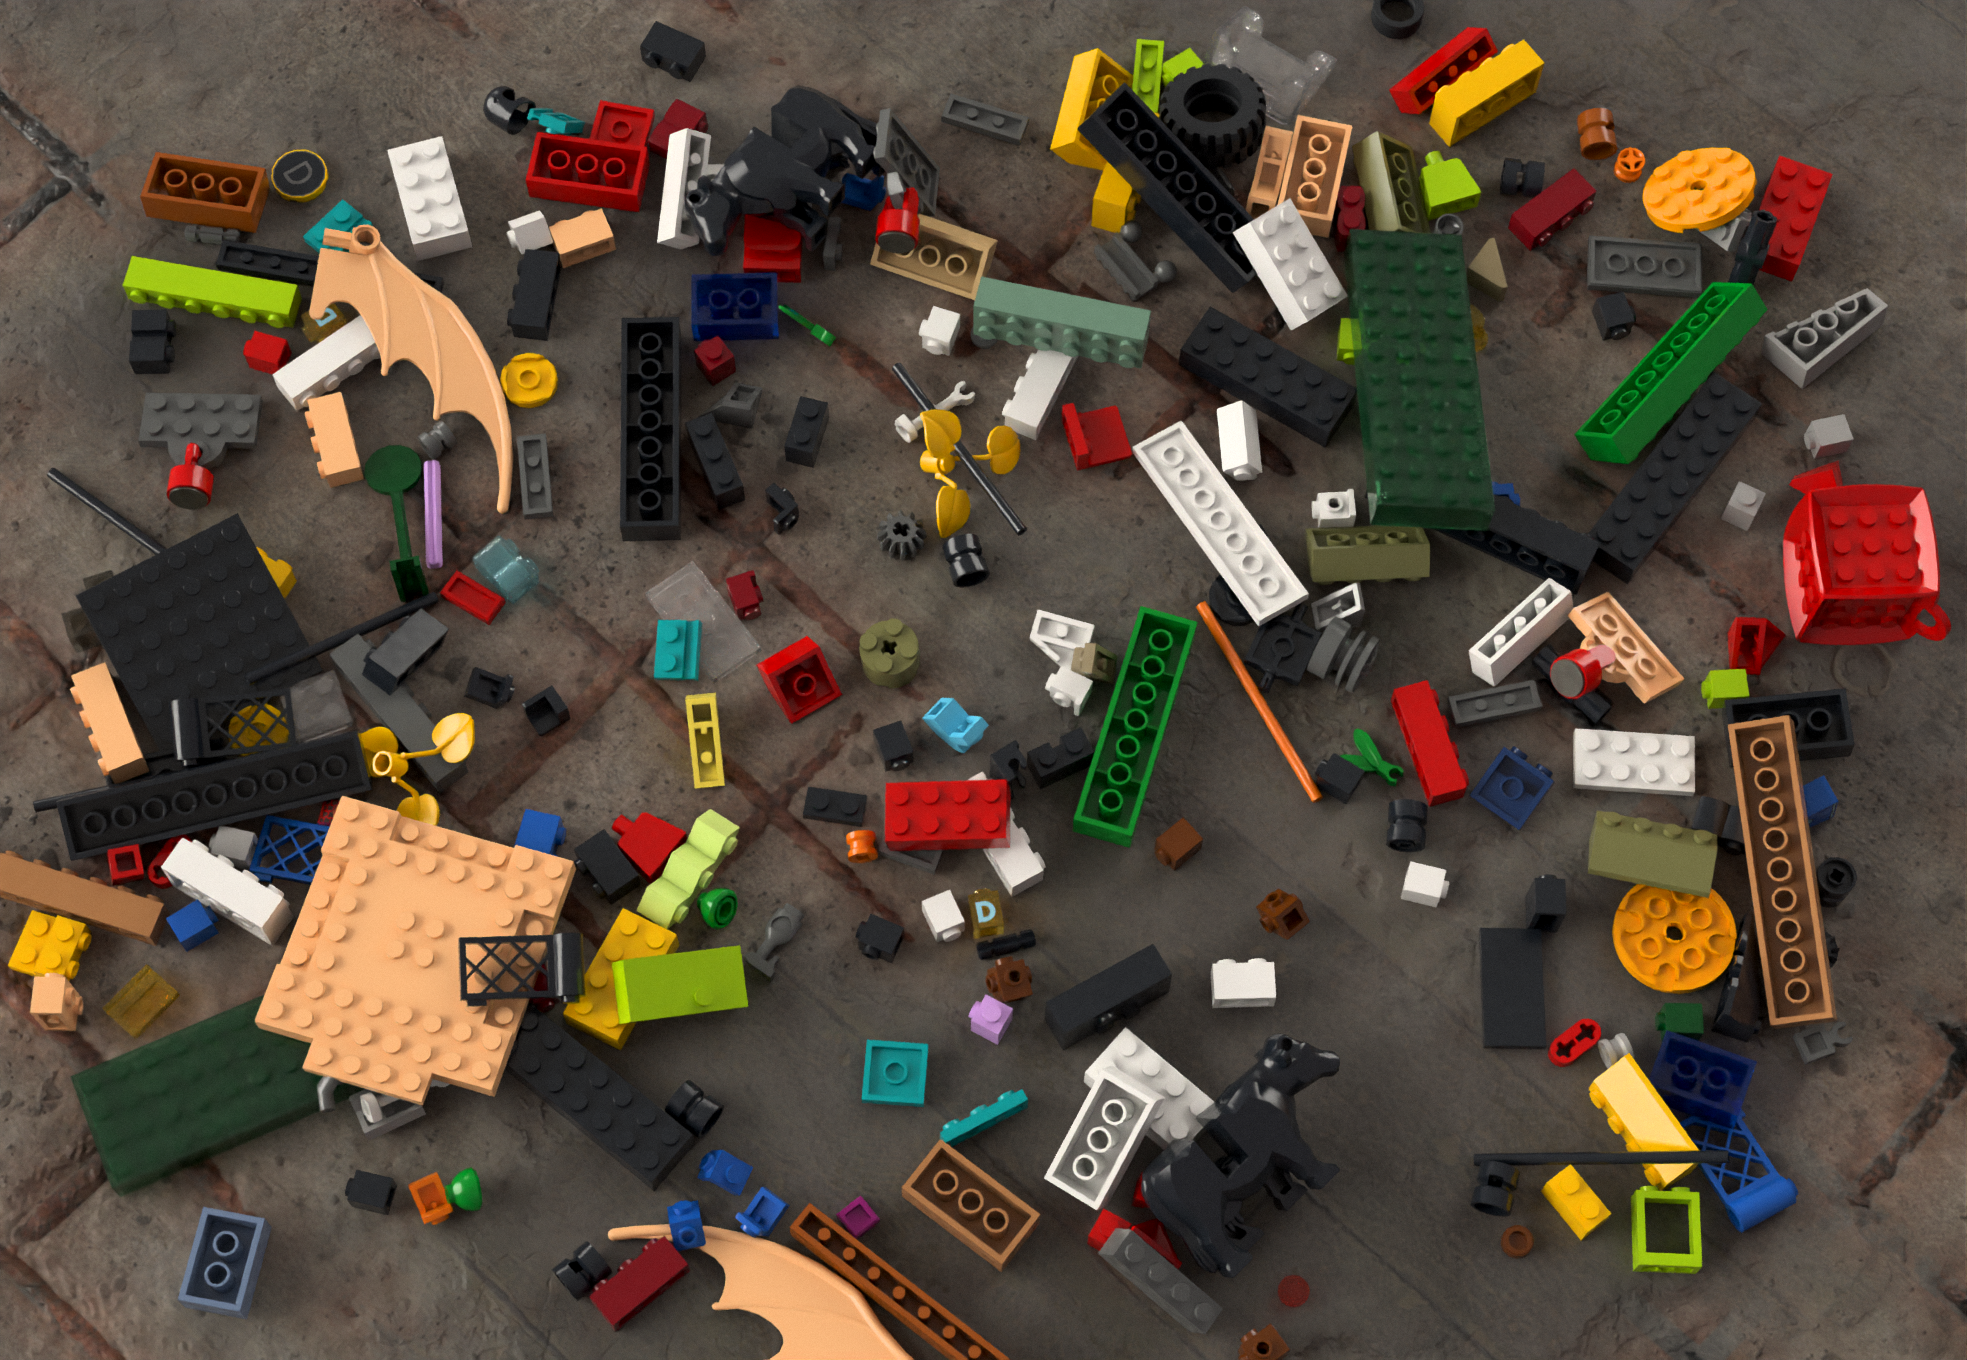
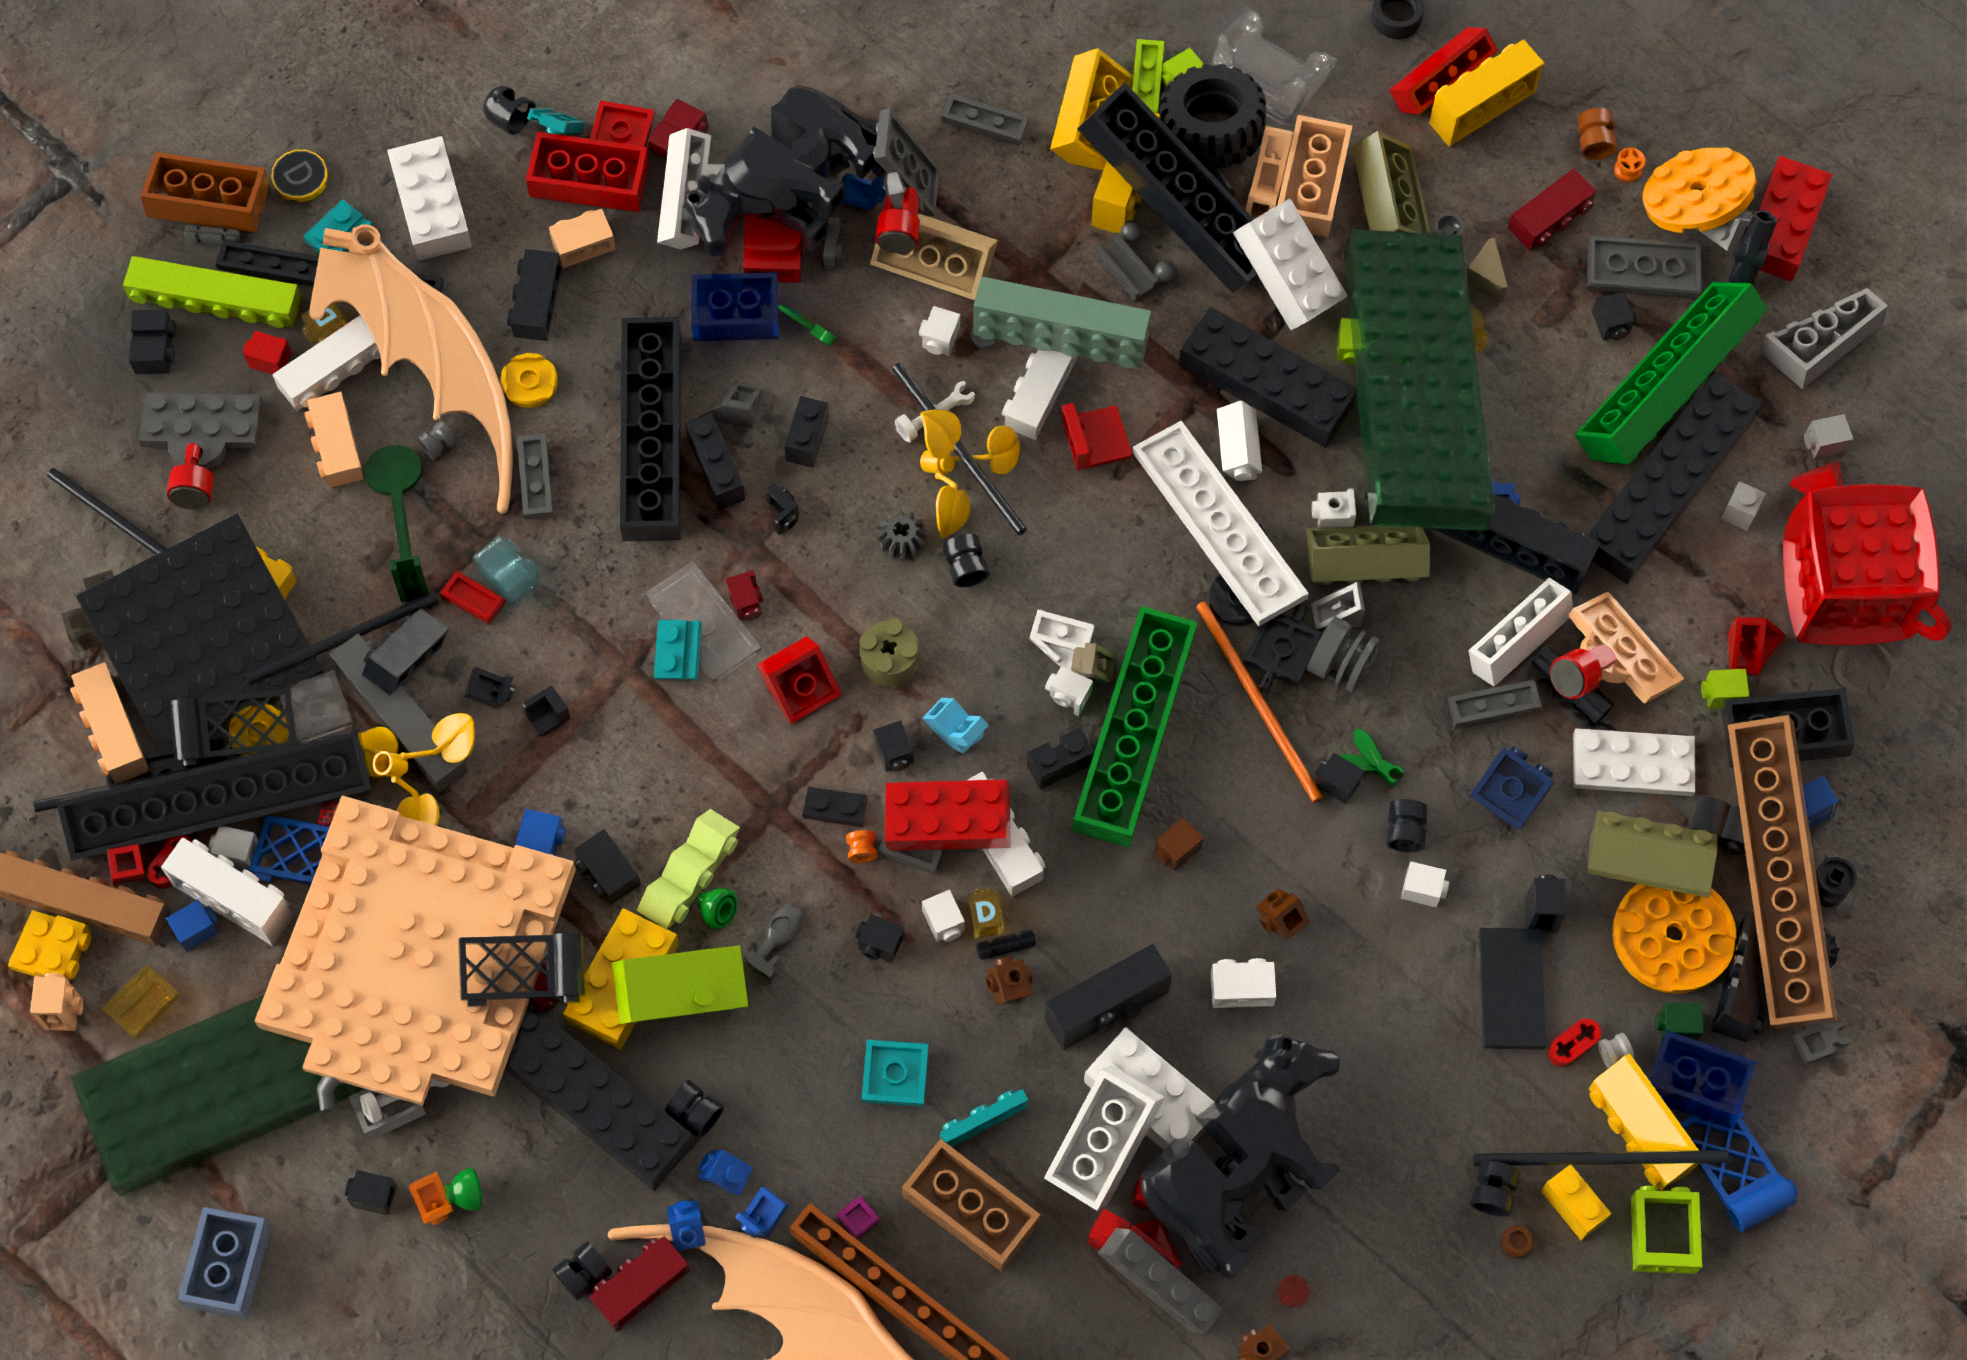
lavender axle [424,460,443,569] -> none
white brick [506,210,553,254] -> none
red torso [611,812,687,884] -> none
black brick [640,21,706,82] -> none
light yellow slope [685,693,725,789] -> none
dark red brick [694,335,736,386] -> none
lavender brick [968,995,1013,1045] -> none
black hinge [990,740,1027,800] -> none
dark red brick [1334,185,1366,252] -> none
red brick [1391,680,1469,807] -> none
lime torso [1419,151,1481,221] -> none
black wheel [1500,157,1545,198] -> none

